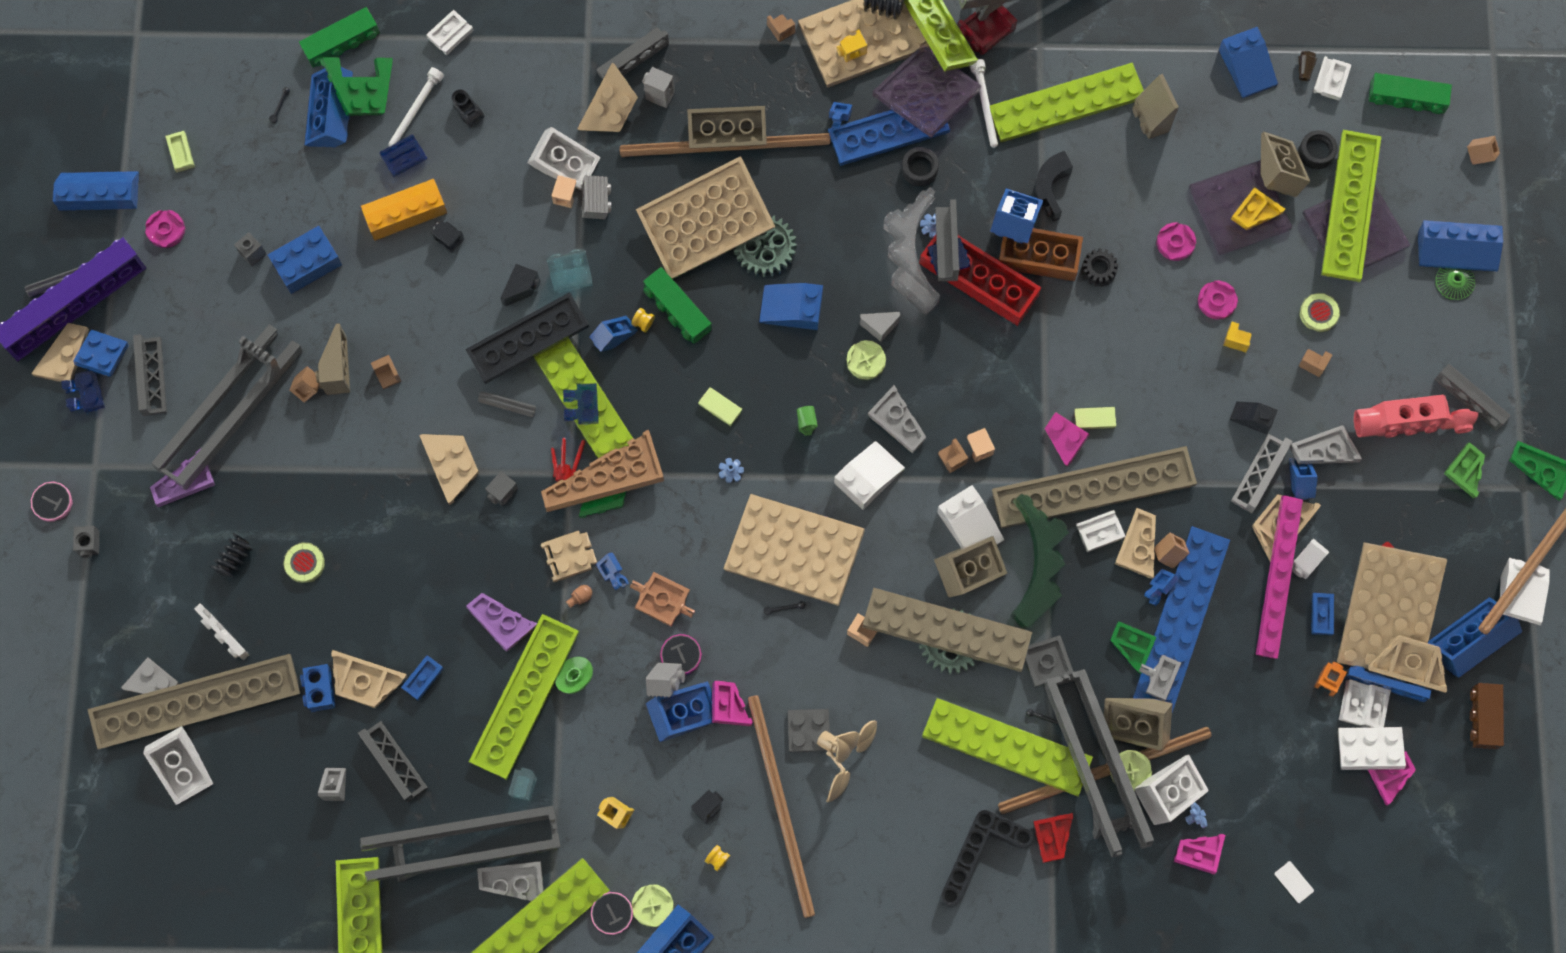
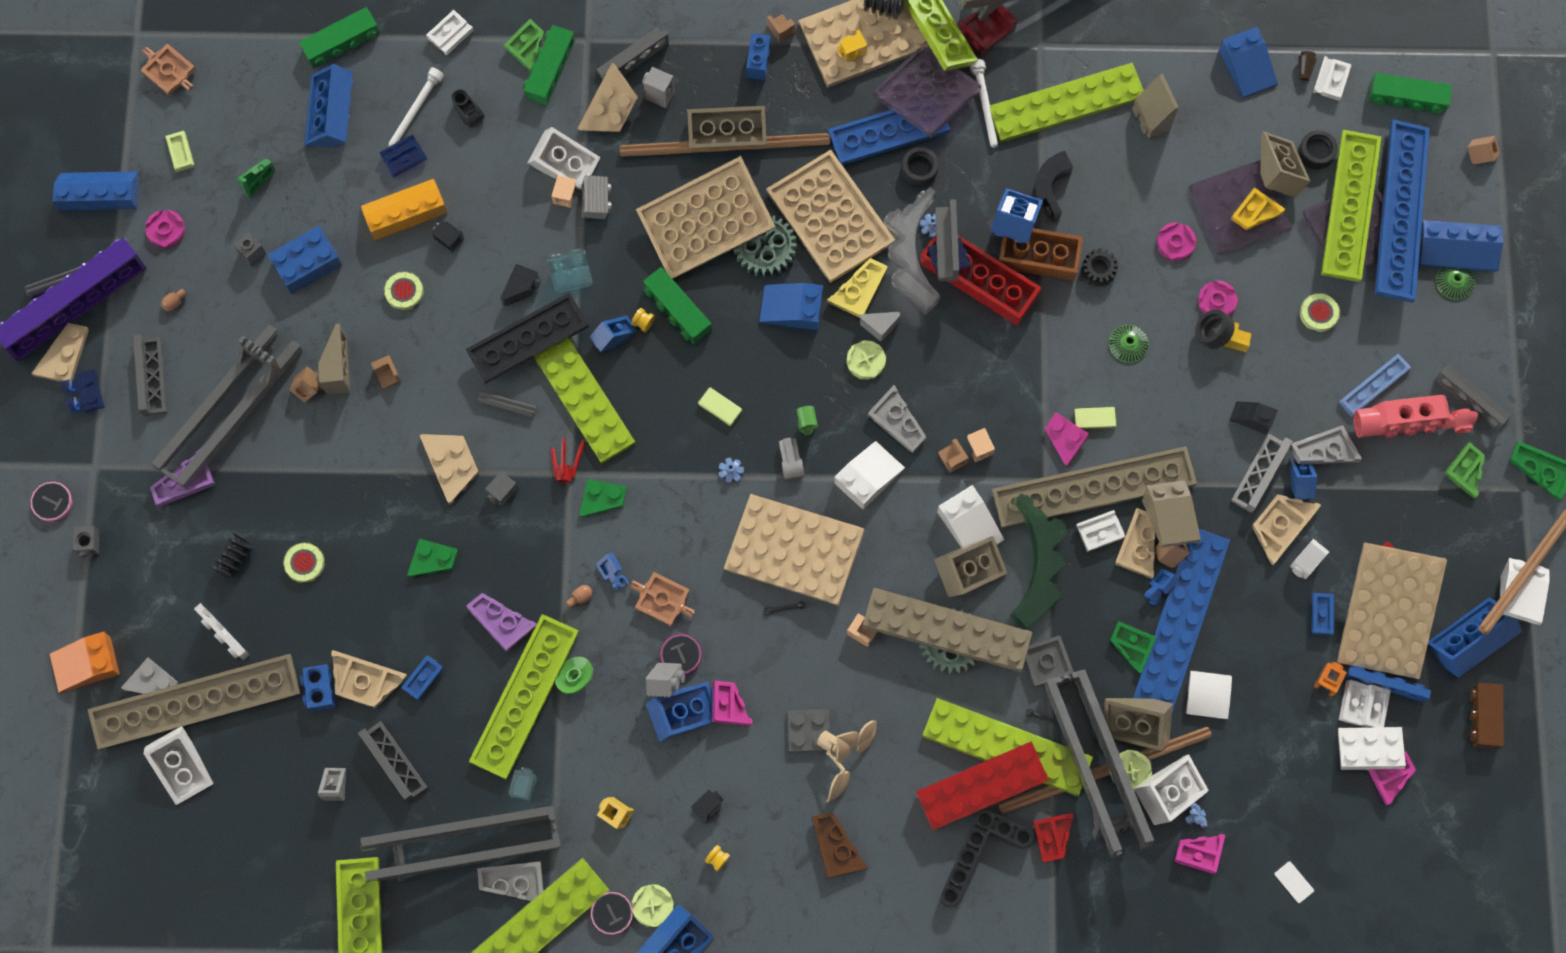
blue plate [73,330,129,377] -> none
black hinge [269,87,290,123] -> none
green wing [320,57,393,116] -> none
medium nougat wing [541,429,664,512] -> none
tan plate [541,531,597,582] -> none
plate [563,383,599,425] -> none
medium nougat axle [748,695,815,918] -> none
blue plate [829,102,852,130] -> none
light grey plate [1139,655,1181,701] -> none
dark pink plate [1256,496,1303,659] -> none
medium nougat panel [1298,349,1332,377] -> none
tan wing [1368,635,1447,692] -> none
none -> orange slope [50,632,120,693]
none -> nougat plate [141,44,196,96]
none -> nougat cylinder [161,289,187,311]
none -> green wing [236,158,275,198]
none -> tile [384,272,424,310]
none -> green wing [407,539,459,578]
none -> bright green wing [504,19,544,71]
none -> green brick [523,25,575,106]
none -> blue brick [746,33,771,80]
none -> tan plate [766,150,895,283]
none -> light grey piece [779,438,804,479]
none -> reddish brown wing [811,812,868,879]
none -> light yellow wing [827,259,888,318]
none -> red brick [916,741,1049,830]
none -> dish [1109,325,1149,363]
none -> dark tan slope [1142,480,1201,547]
none -> white slope [1186,671,1232,719]
none -> black tyre [1195,309,1235,349]
none -> medium blue tile [1339,354,1411,417]
none -> blue plate [1375,120,1430,303]

